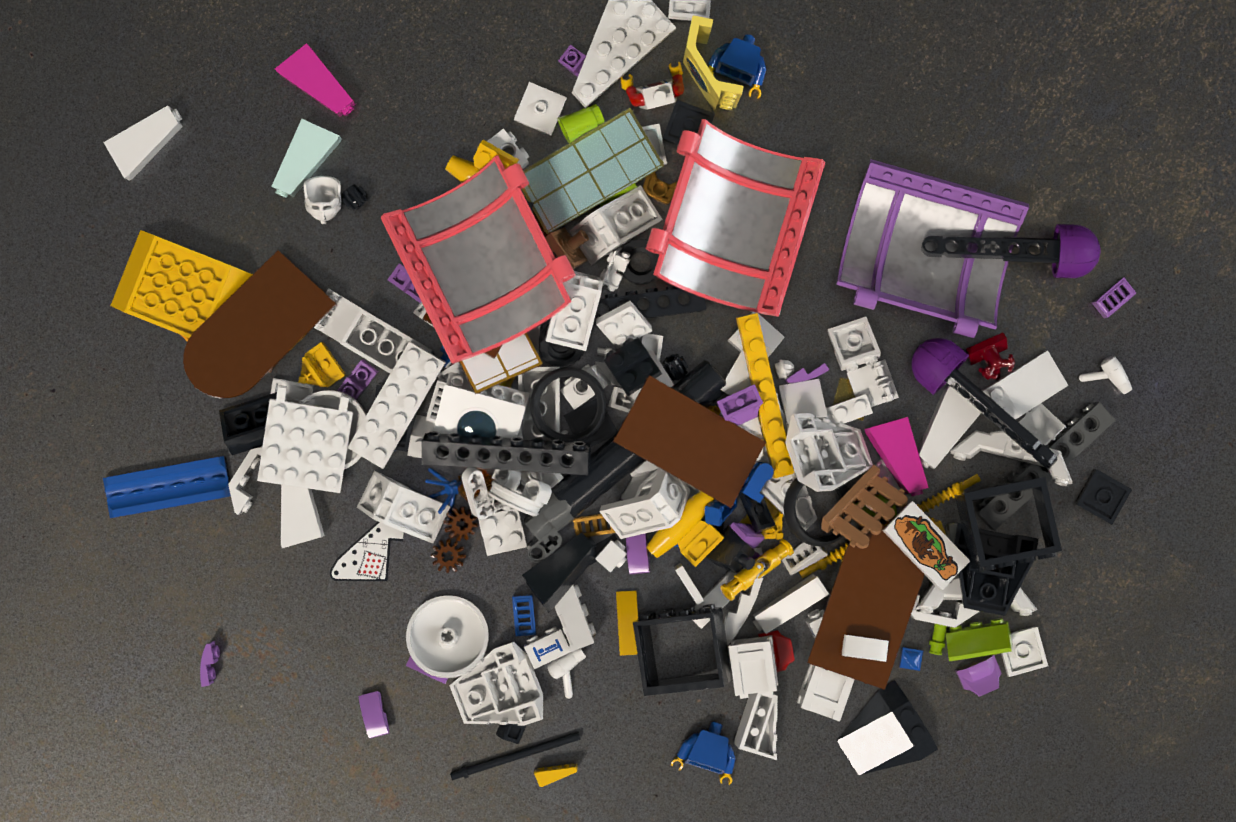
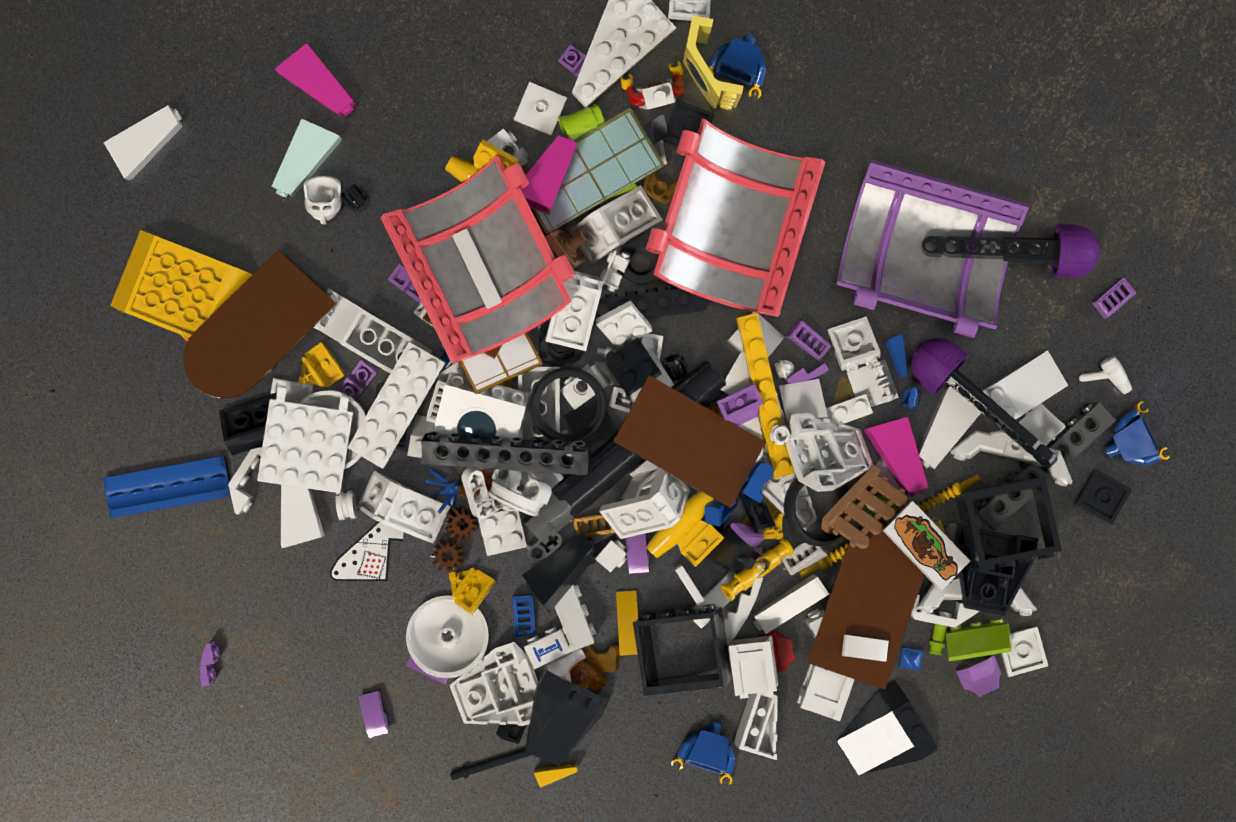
dark red piece [966,332,1015,380] -> none
none -> white wheel [336,490,357,520]
none -> yellow slope [449,568,496,615]
none -> white sticker [452,229,502,309]
none -> dark pink slope [521,135,578,215]
none -> black wedge [525,670,610,766]
none -> clear orange piece [570,660,608,693]
none -> pearl gold piece [584,645,619,673]
none -> black slope [643,114,669,145]
none -> white plate [770,425,790,445]
none -> medium lavender slope [785,319,832,361]
none -> blue slope [885,334,907,378]
none -> blue slope [901,387,921,410]
none -> blue torso [1105,401,1170,466]

